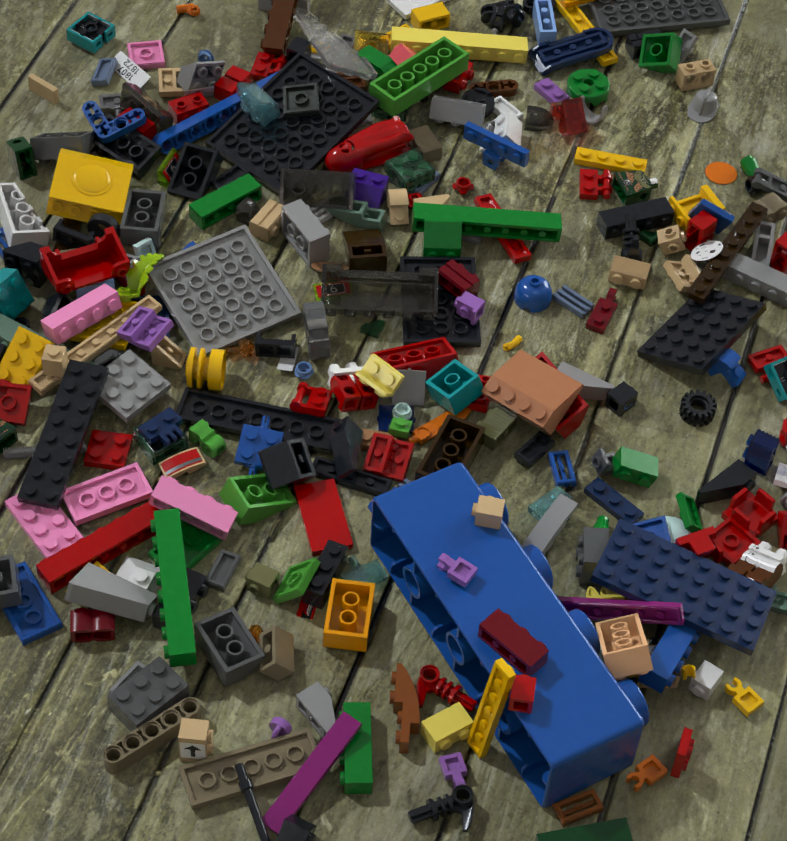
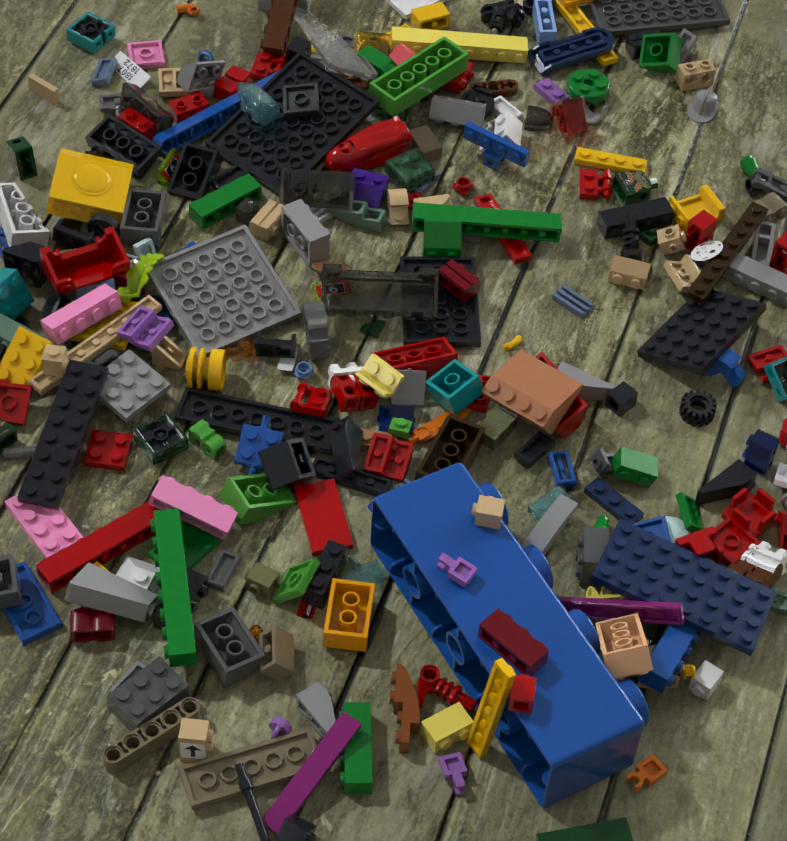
dark grey slope [30,131,95,163] -> none
bright pink plate [62,462,153,526] -> none
blue beam [82,101,147,143] -> none
dark blue hinge [138,407,184,447] -> none
slope [158,447,207,479] -> none
dark brown slope [342,229,387,274] -> none
light aqua plate [392,402,412,420] -> none
black piece [408,784,474,832] -> none
medium lavender brick [454,291,485,326] -> none
blue cylinder [514,275,552,313] -> none
dark orange tile [552,788,604,827] -> none
dark red plate [585,287,618,334] -> none
red plate [670,727,695,778] -> none
blue tile [688,199,735,234] -> none
orange sticker [705,162,737,184] -> none
yellow plate [724,677,765,717] -> none

